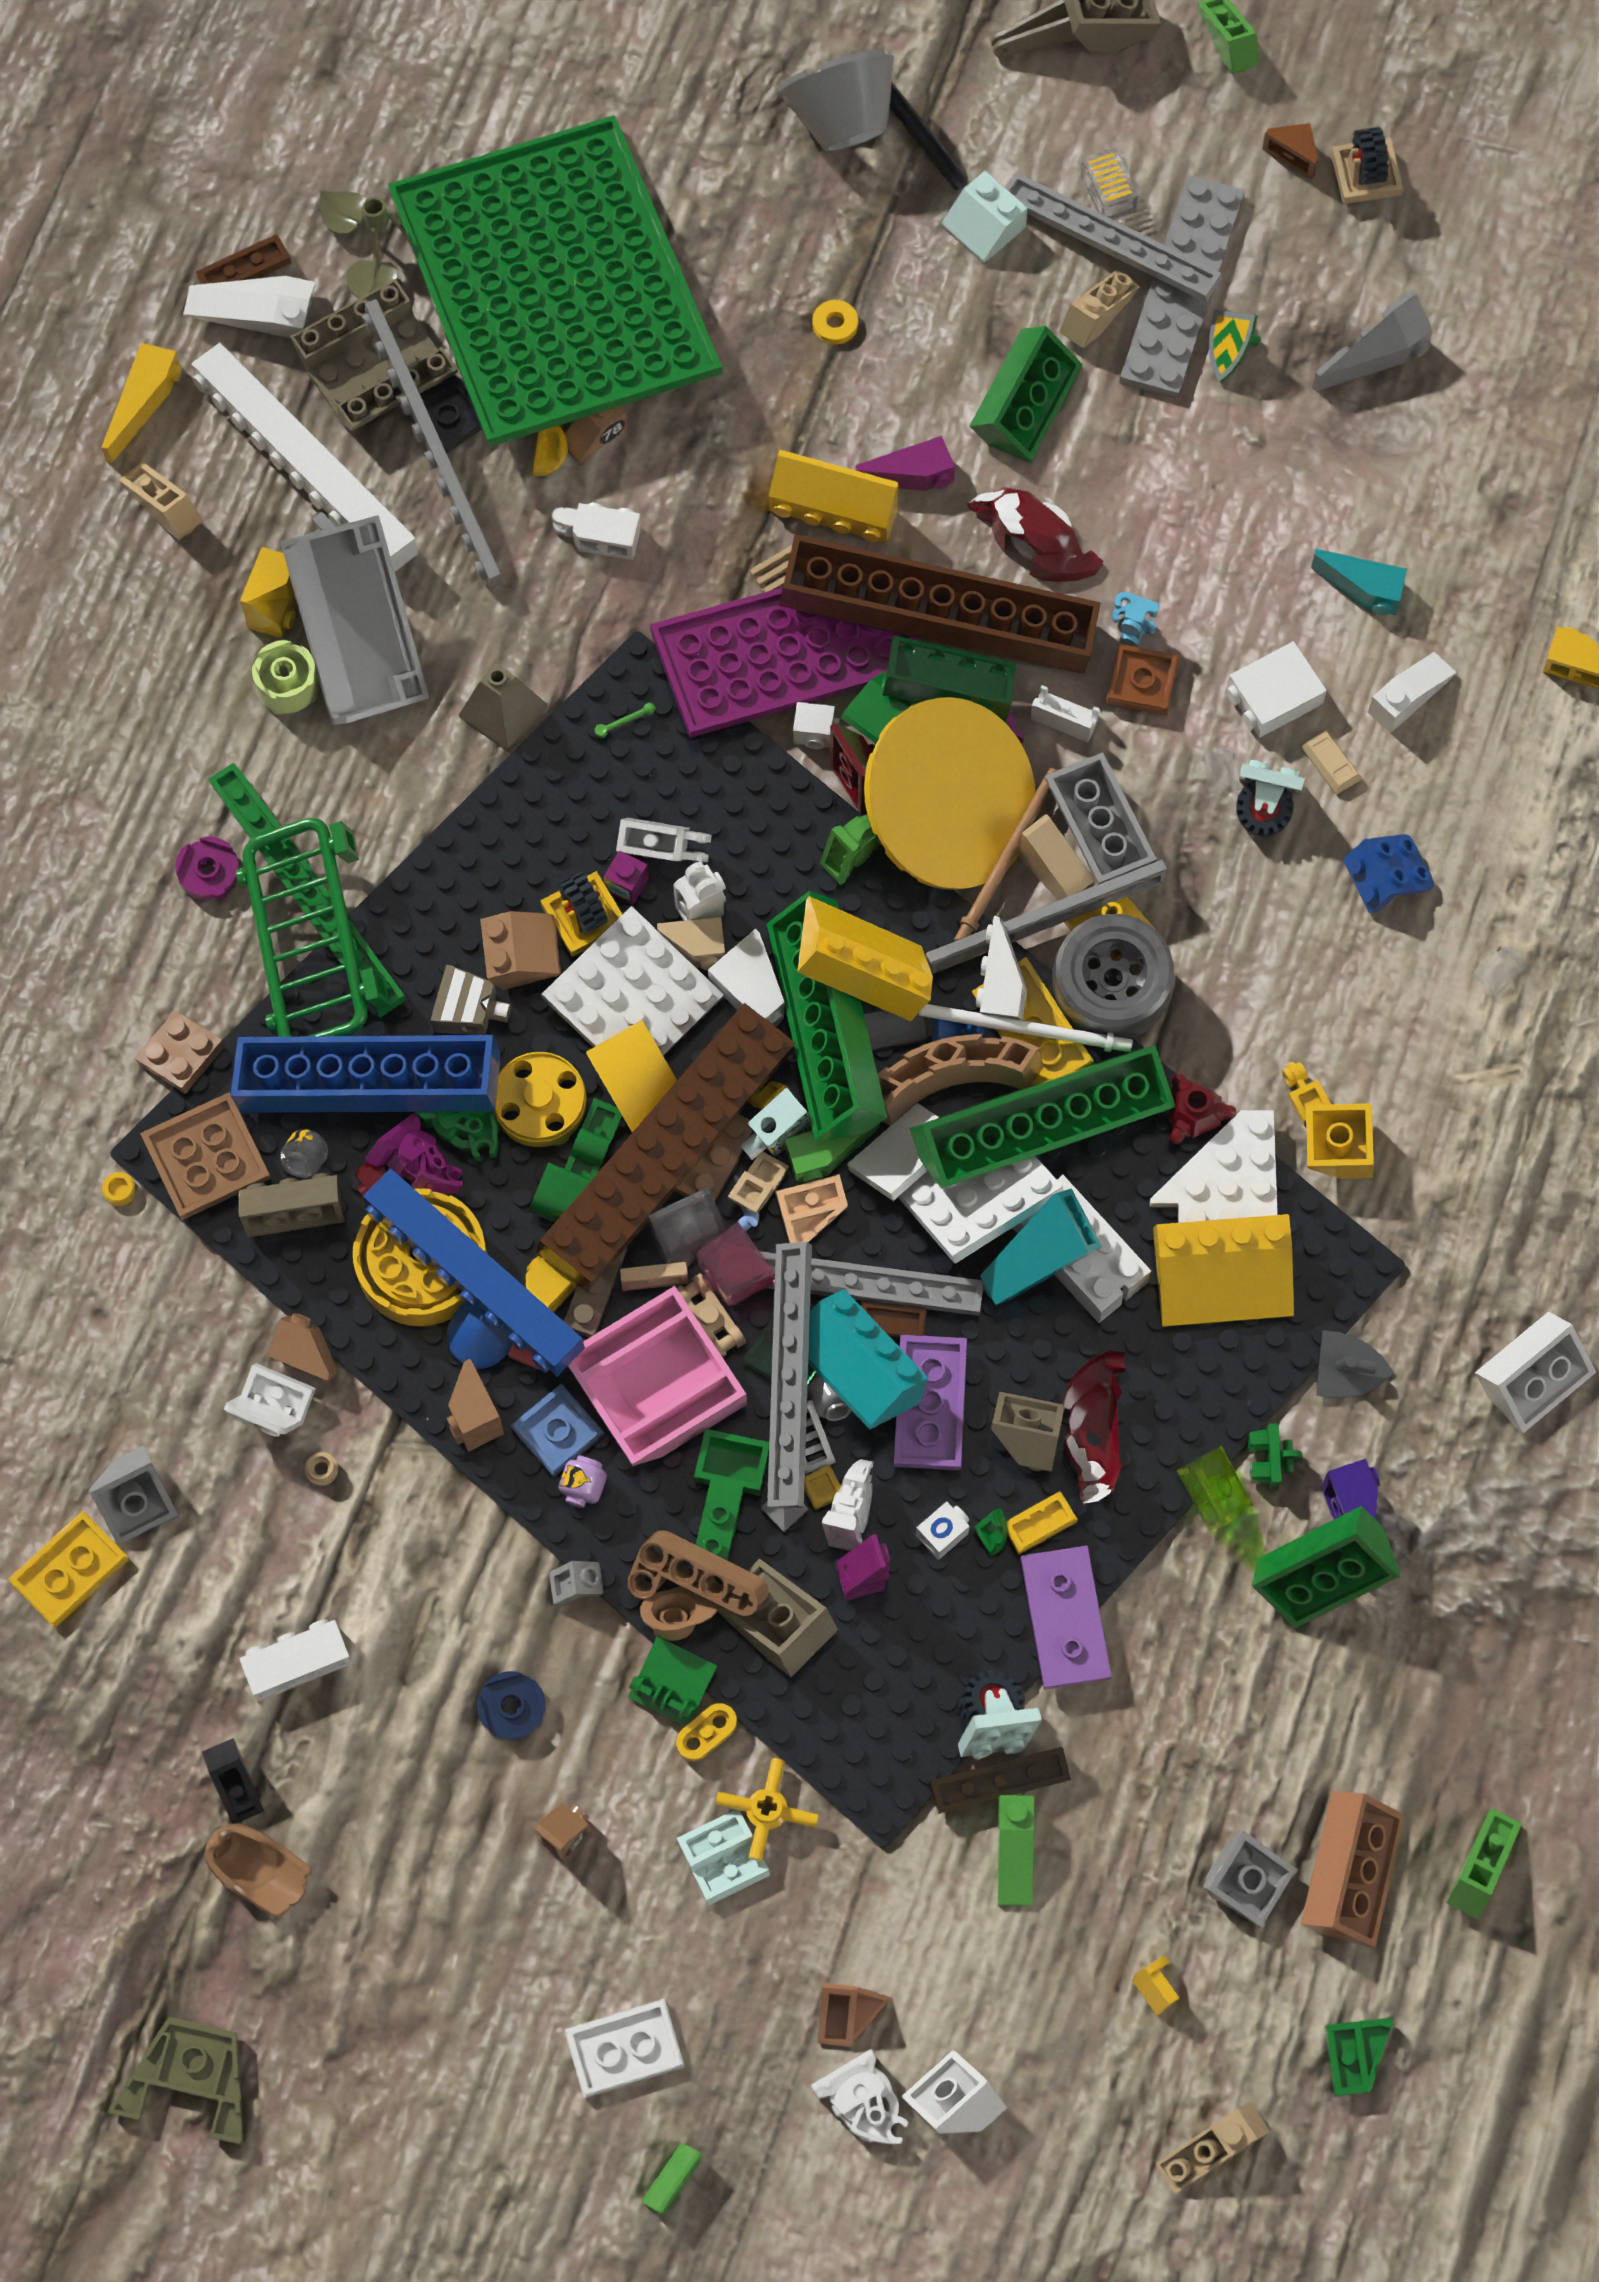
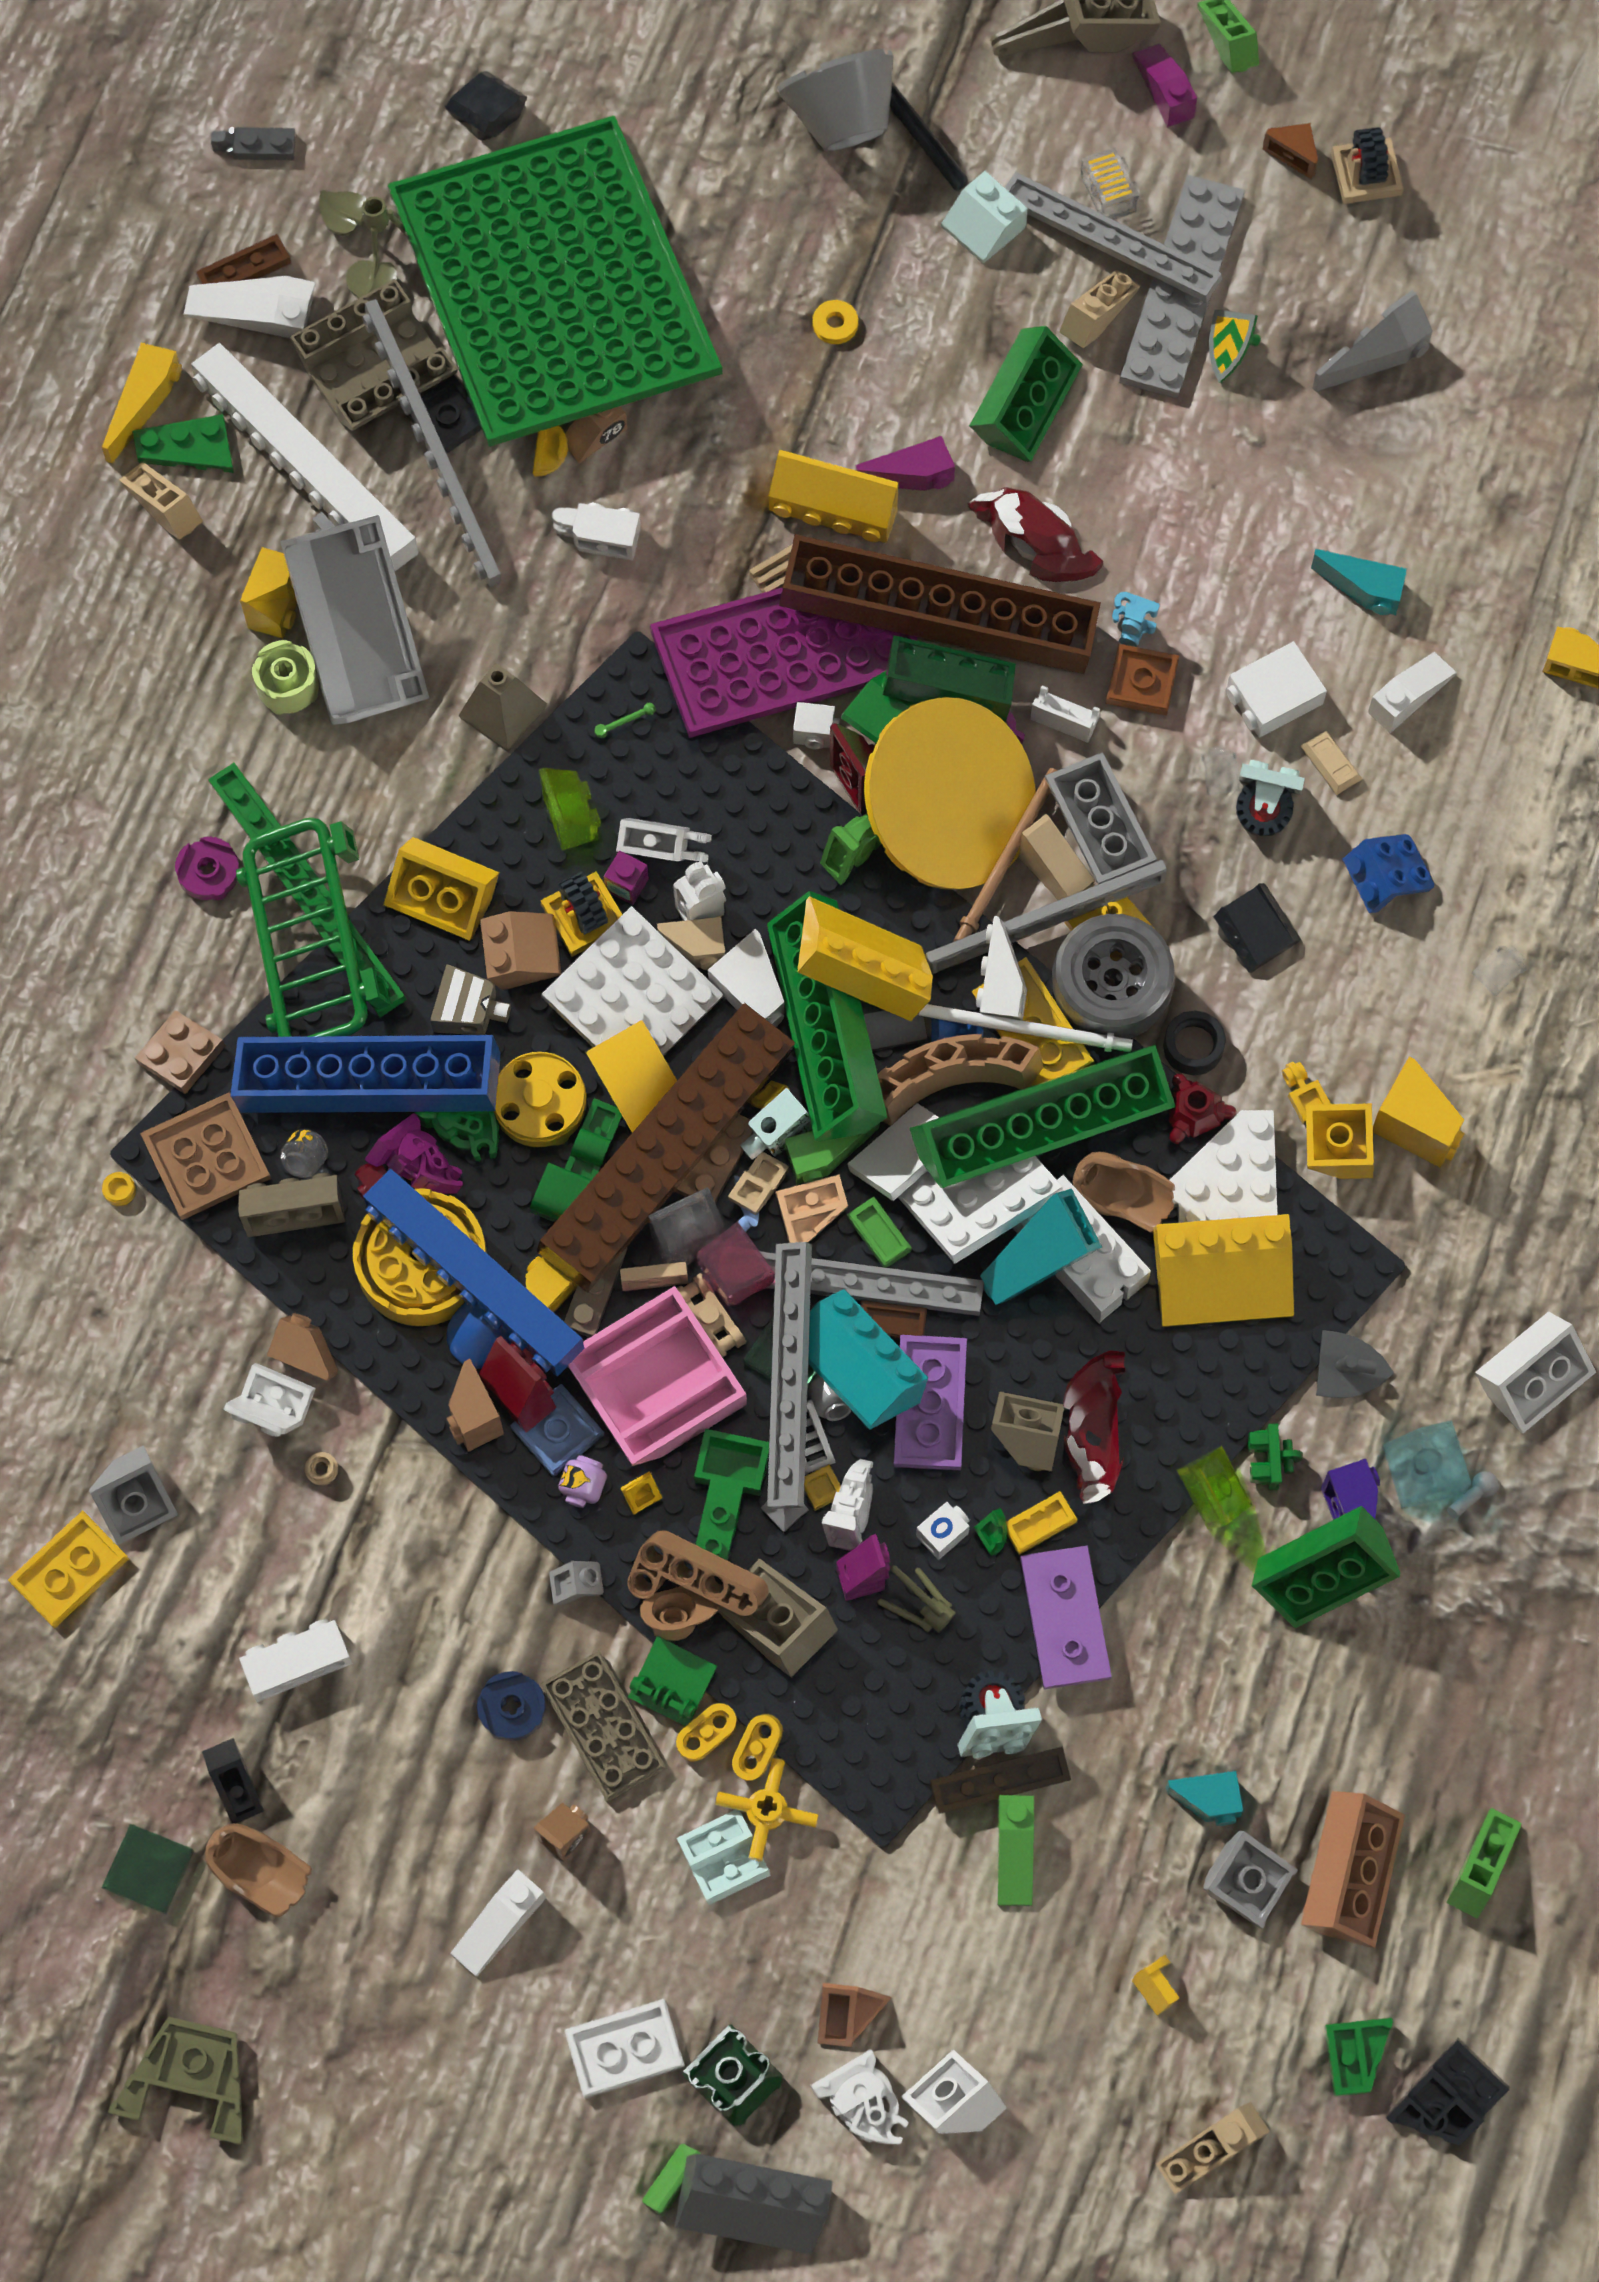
none -> clear green tile [102,1824,194,1915]
none -> green wing [133,414,234,473]
none -> dark grey hinge [211,127,296,161]
none -> yellow slope [384,837,500,941]
none -> black slope [445,71,527,140]
none -> white slope [450,1869,546,1977]
none -> dark red slope [479,1336,557,1433]
none -> clear neon green slope [539,768,601,851]
none -> dark tan tile [540,1651,666,1803]
none -> yellow slope [620,1471,663,1514]
none -> dark grey slope [675,2154,833,2254]
none -> dark green slope [682,2025,783,2127]
none -> yellow plate [732,1714,783,1780]
none -> bright green tile [847,1197,912,1268]
none -> olive plant [877,1565,956,1633]
none -> medium nougat hair [1073,1152,1175,1233]
none -> magenta slope [1132,44,1197,127]
none -> black tyre [1163,1010,1226,1076]
none -> teal slope [1166,1771,1243,1826]
none -> black slope [1213,883,1301,973]
none -> yellow slope [1373,1056,1465,1168]
none -> clear light blue slope [1383,1420,1471,1509]
none -> black slope [1386,2038,1510,2146]
none -> light grey bar [1447,1471,1499,1518]

